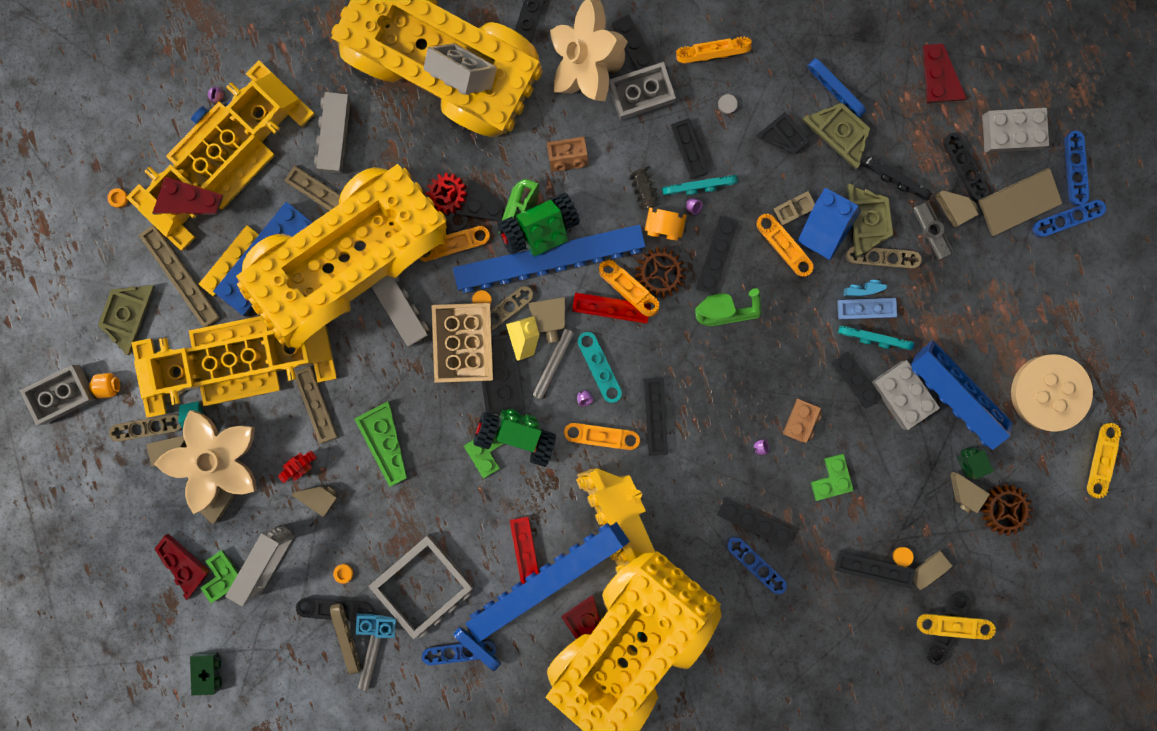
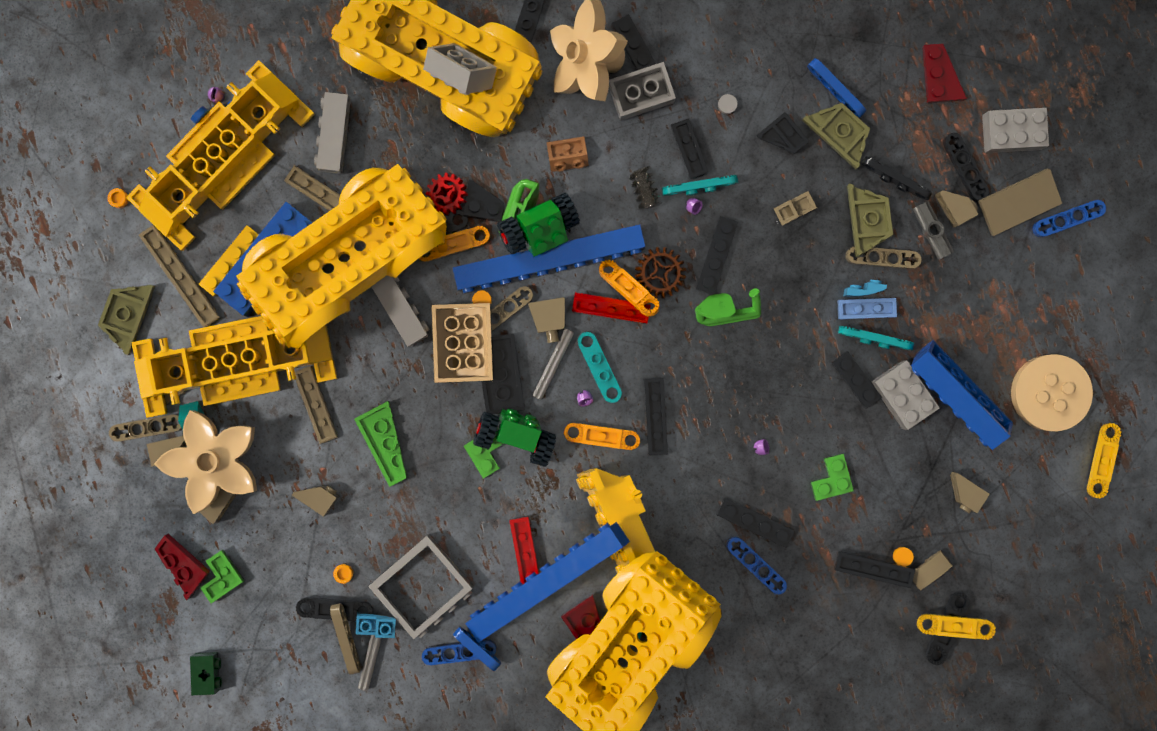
light grey brick [19,365,97,425] -> none
light orange head [89,373,120,399] -> none
dark red wing [152,176,223,215] -> none
light grey window [225,525,295,607] -> none
red gear [278,451,317,484] -> none
light yellow slope [506,316,540,361] -> none
light orange brick [645,208,687,241] -> none
light orange plate [676,36,752,63] -> none
light orange plate [756,214,813,277] -> none
medium nougat bracket [783,399,822,443] -> none
blue slope [797,188,861,260] -> none
dark green brick [956,447,994,479] -> none
reddish brown gear [979,484,1034,536] -> none
blue beam [1064,130,1089,206] -> none

